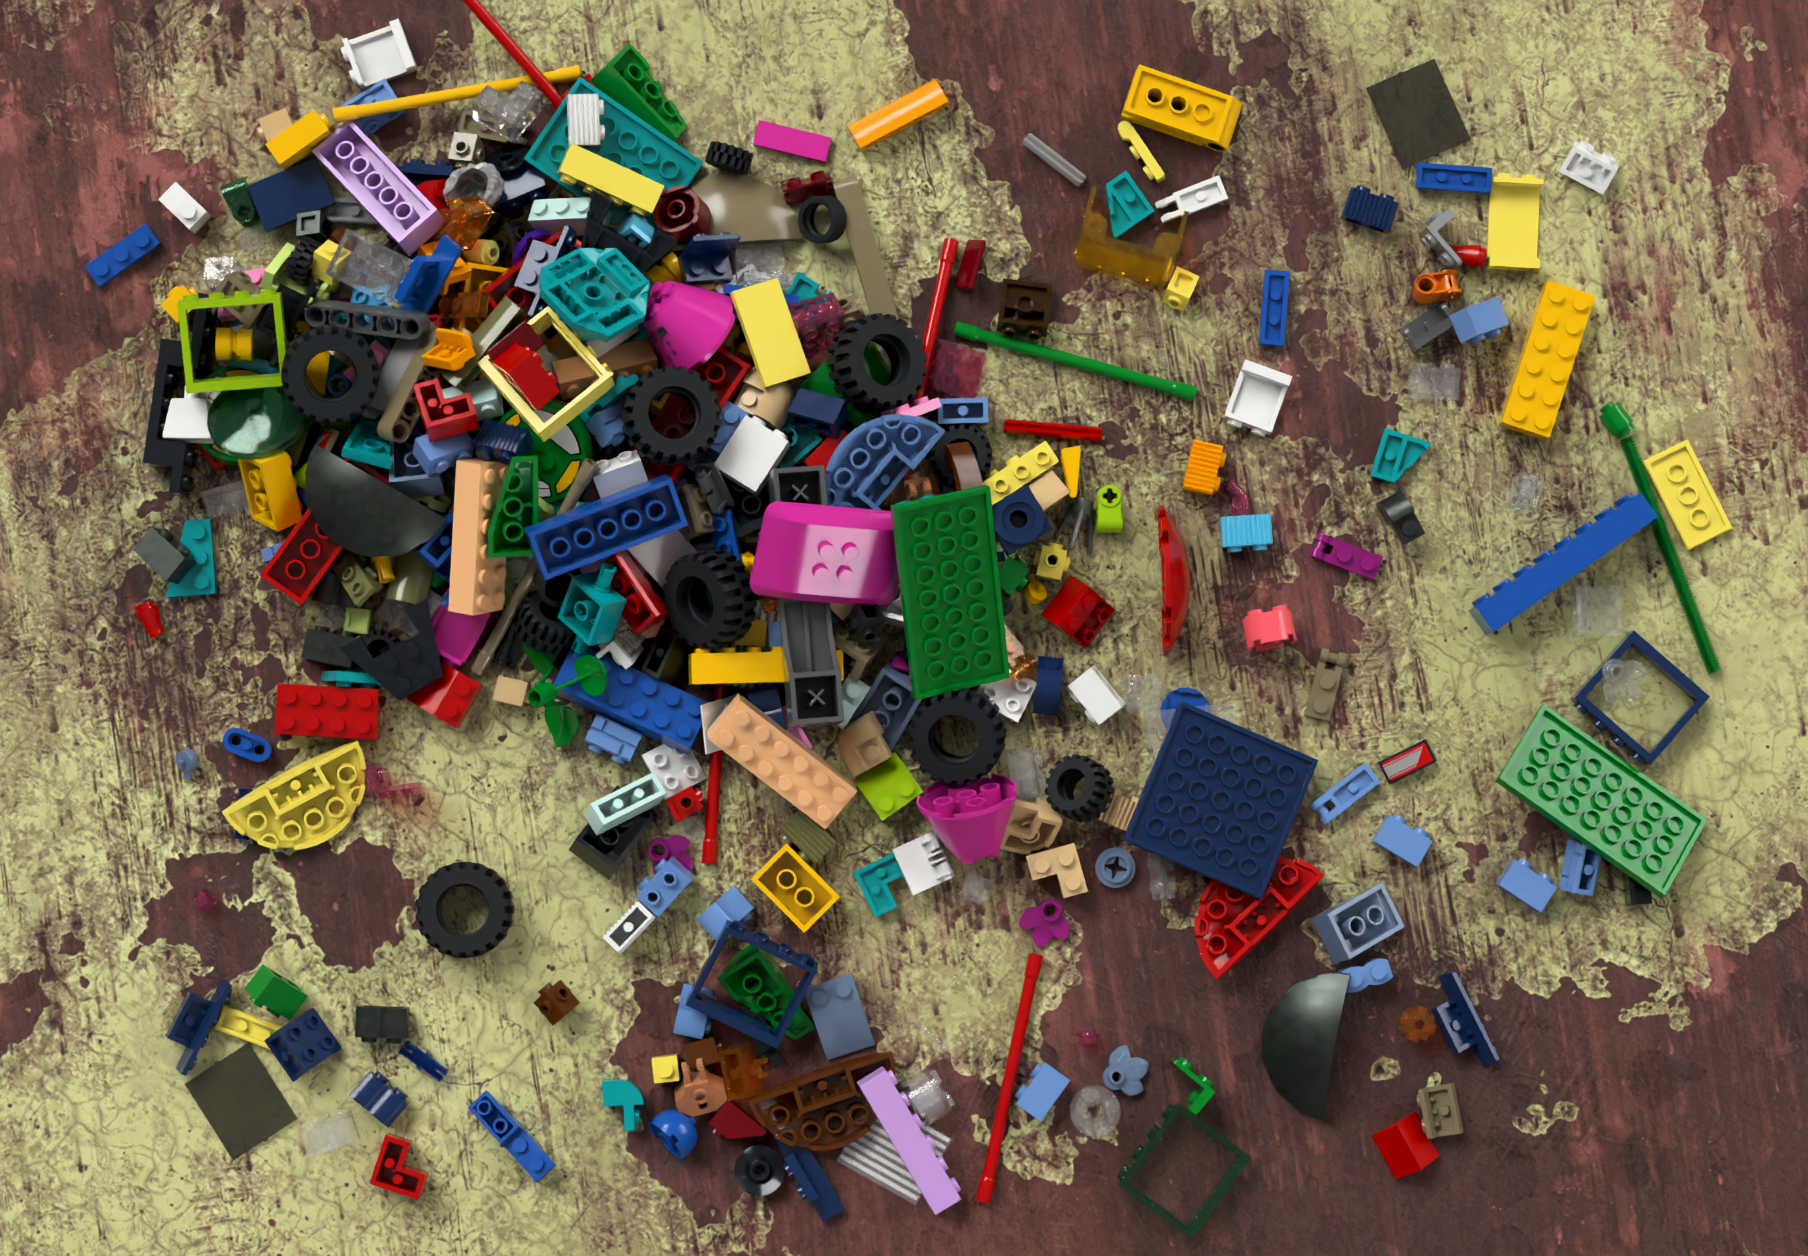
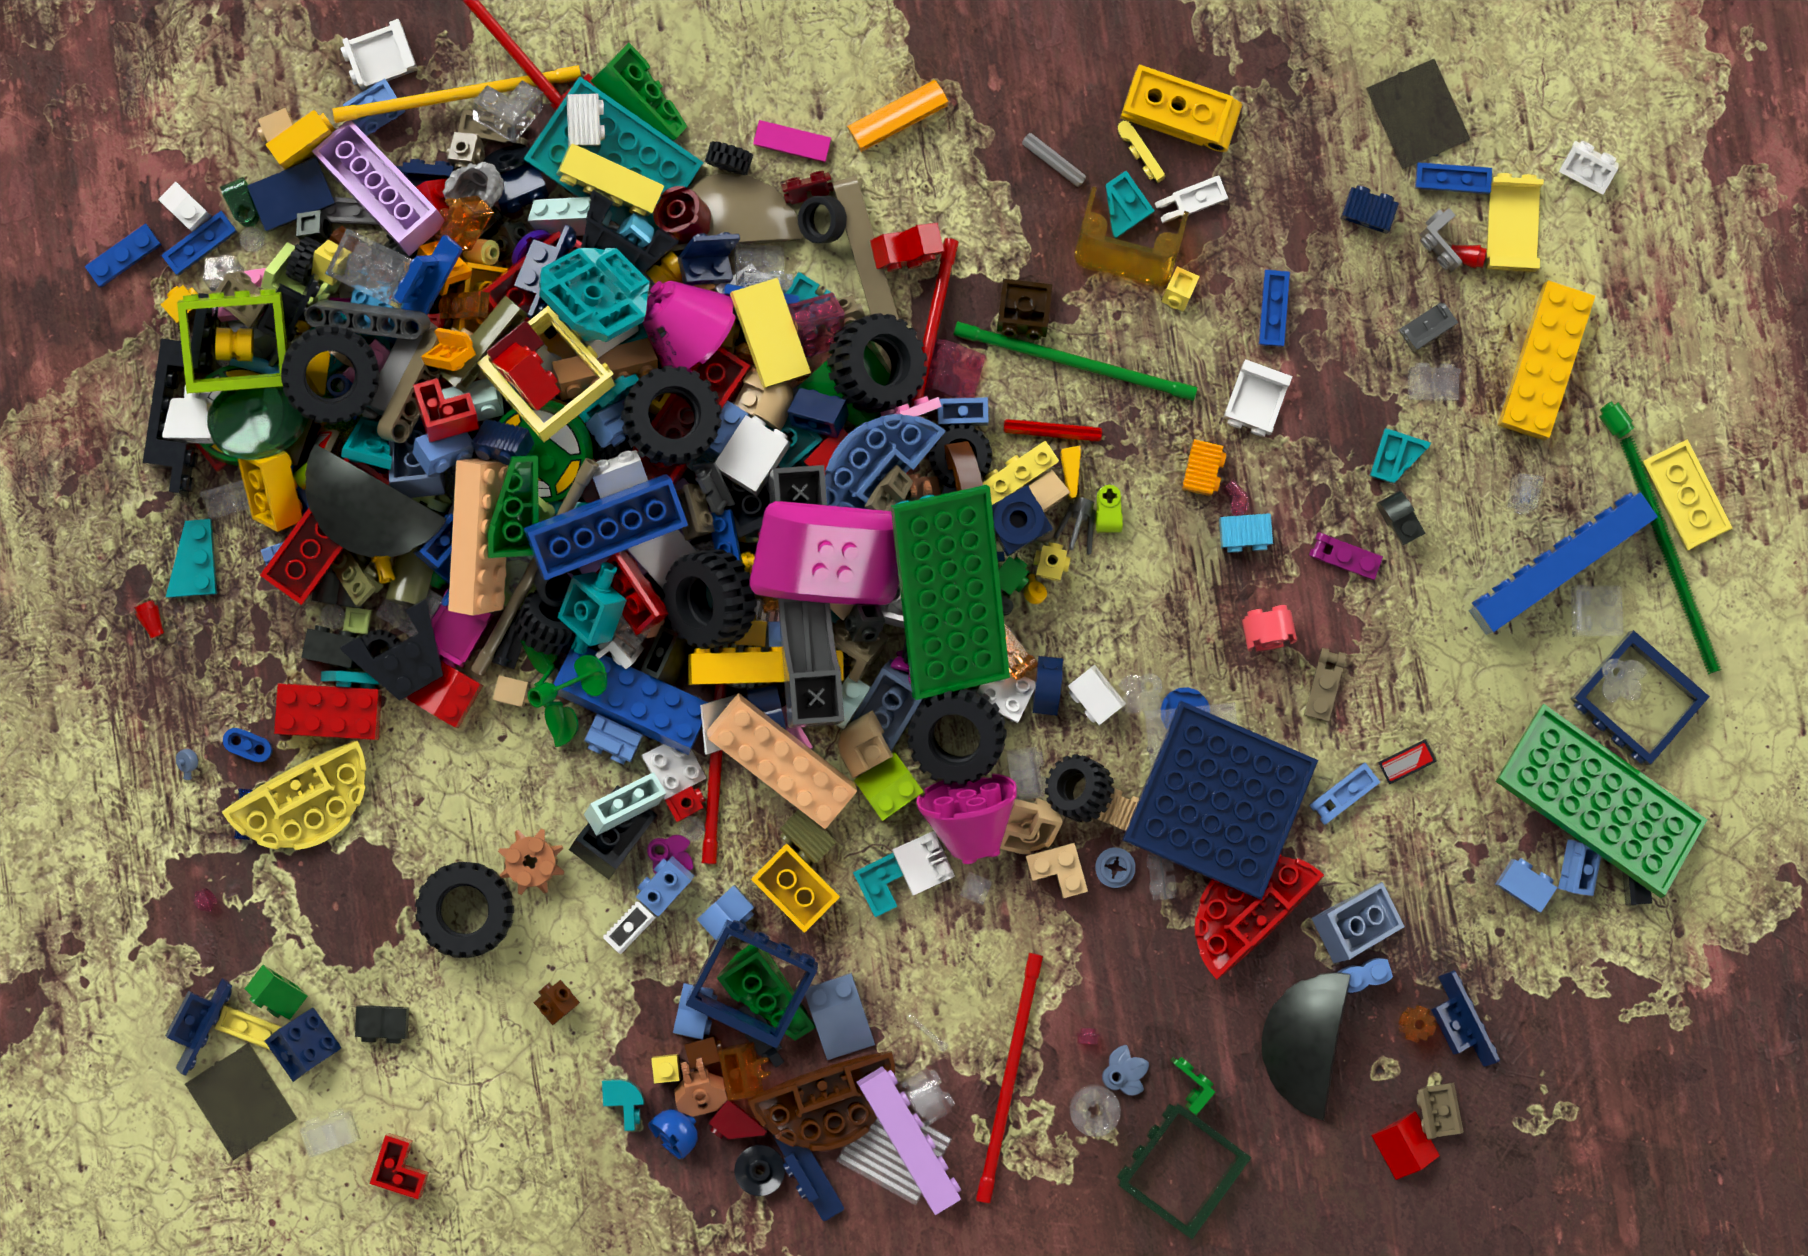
pearl dark grey brick [133,526,196,584] -> none
dark blue brick [350,1071,409,1128] -> none
clear pink bracket [366,763,425,799] -> none
clear blue pin [399,1040,449,1083] -> none
blue slope [468,1090,556,1183] -> none
dark red slope [955,240,986,292] -> none
medium blue brick [1015,1061,1070,1122] -> none
magenta plate [1019,898,1069,947] -> none
red slope [1041,575,1115,650] -> none
red brick [1157,506,1190,655] -> none
medium blue brick [1371,814,1433,867] -> none
orange piece [1412,269,1463,305] -> none
medium blue brick [1449,297,1510,344] -> none
none -> blue plate [161,211,238,276]
none -> nougat brick [498,828,565,895]
none -> dark tan slope [864,465,913,511]
none -> red brick [870,222,944,272]

